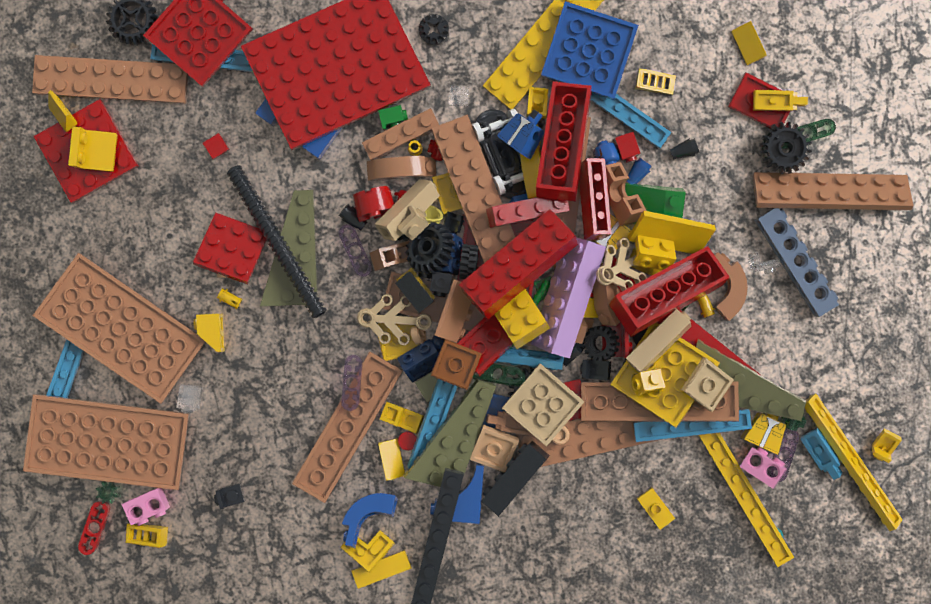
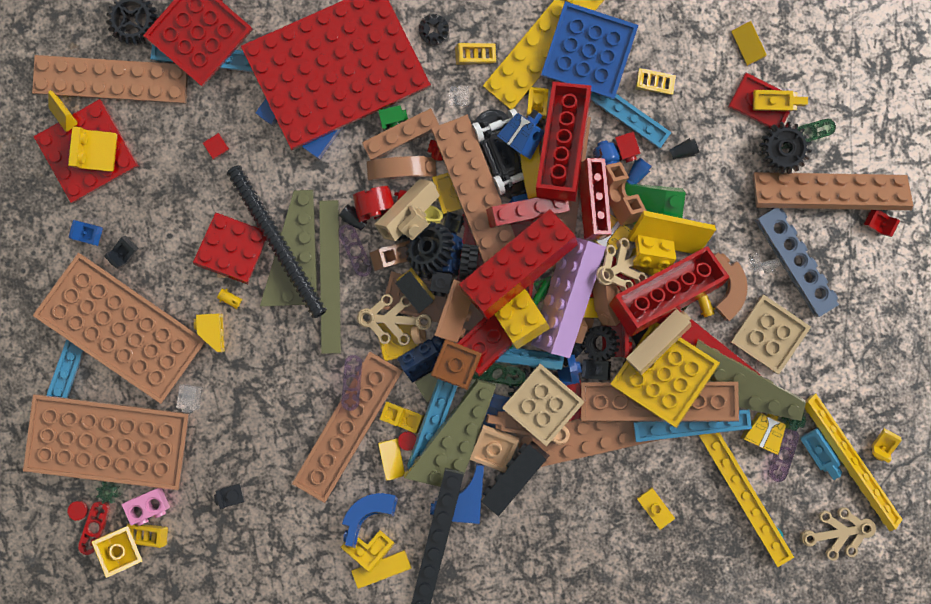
yellow pin [408,140,423,156] -> none
yellow bracket [632,369,666,396] -> none
tan tile [681,357,734,412] -> none
bright pink brick [740,447,787,489] -> none
none -> red tile [67,501,88,521]
none -> blue bracket [69,220,103,246]
none -> yellow slope [91,526,142,578]
none -> black bracket [104,235,139,269]
none -> olive tile [319,200,341,354]
none -> yellow slope [455,43,496,65]
none -> blue bracket [557,355,582,385]
none -> tan plate [730,294,811,374]
none -> tan plant [800,507,876,561]
none -> red bracket [864,210,900,237]

